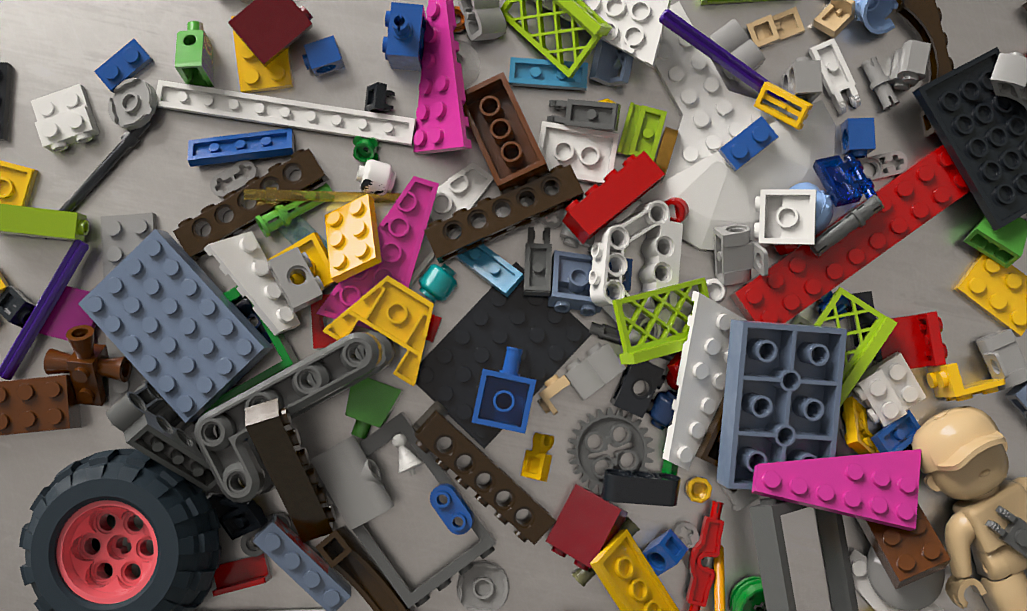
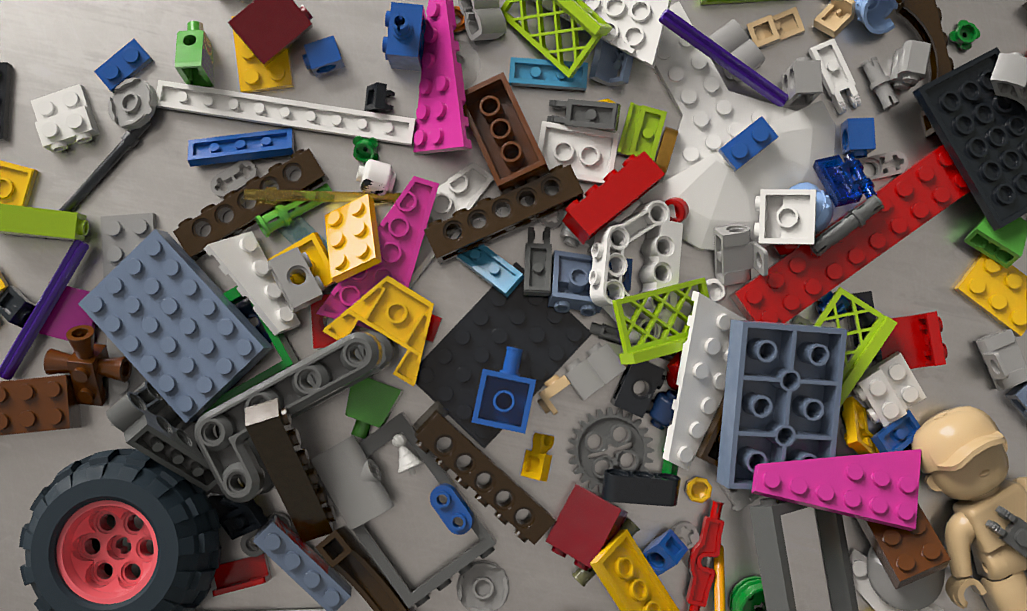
teal head [419,263,457,303] -> none
yellow tile [754,82,813,130] -> none
yellow bracket [926,363,1006,401] -> none
none -> green plate [949,20,980,51]

